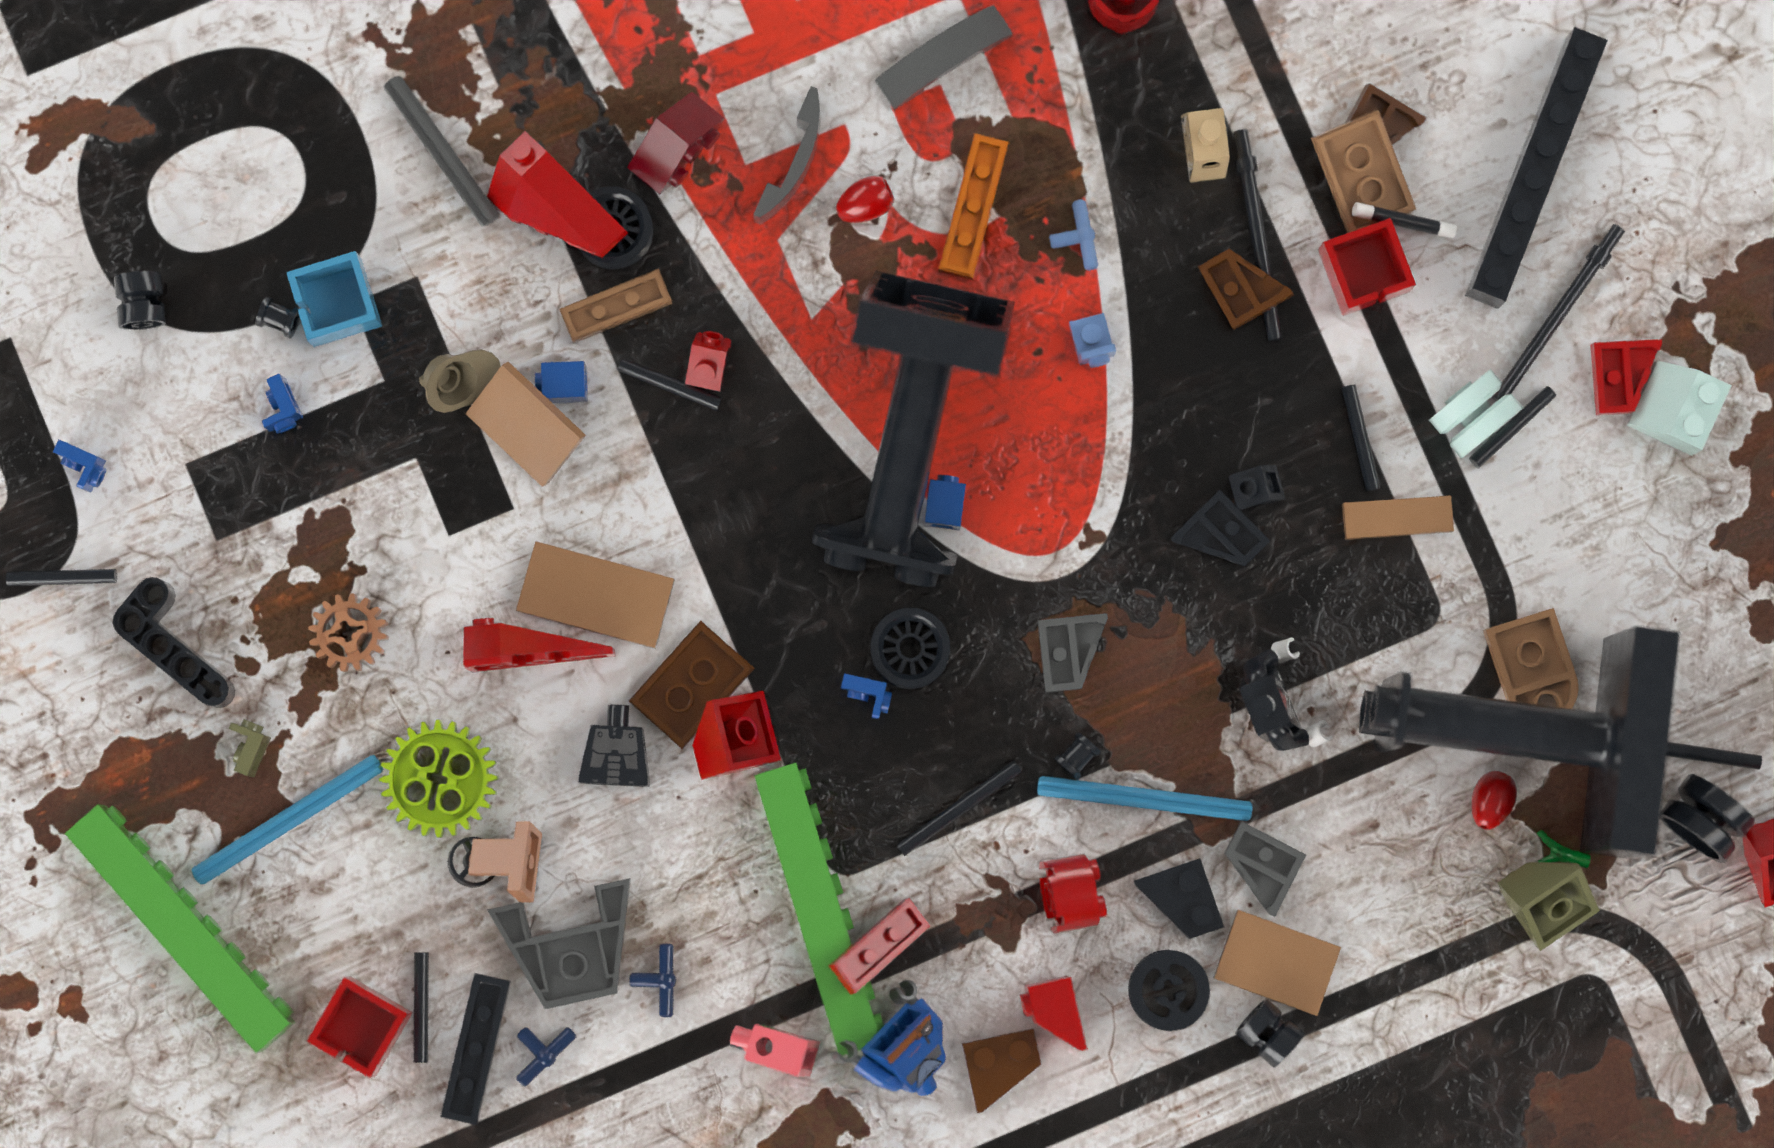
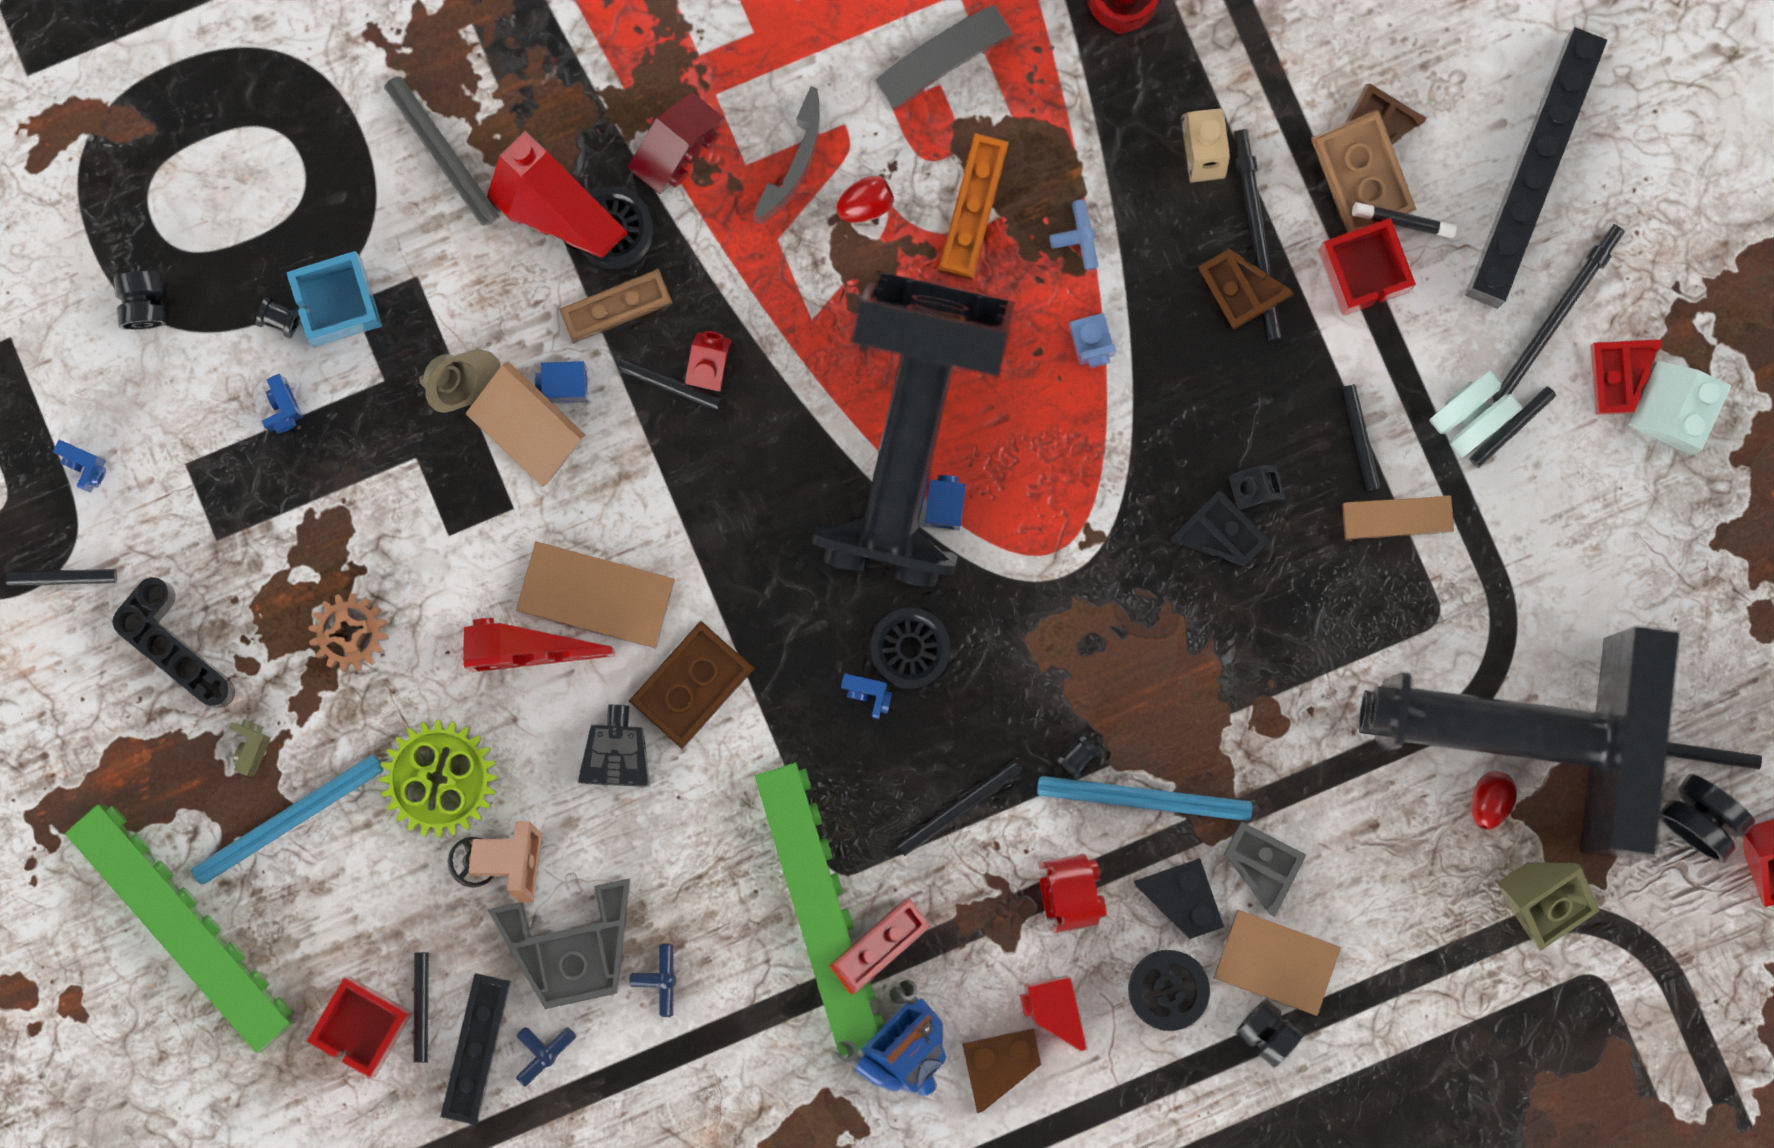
red slope [692,691,781,780] -> none
coral torso [730,1024,821,1077] -> none
dark grey wing [1037,613,1108,693] -> none
black torso [1239,638,1333,751] -> none
medium nougat tile [1483,608,1579,709] -> none
green bar [1537,830,1591,869] -> none

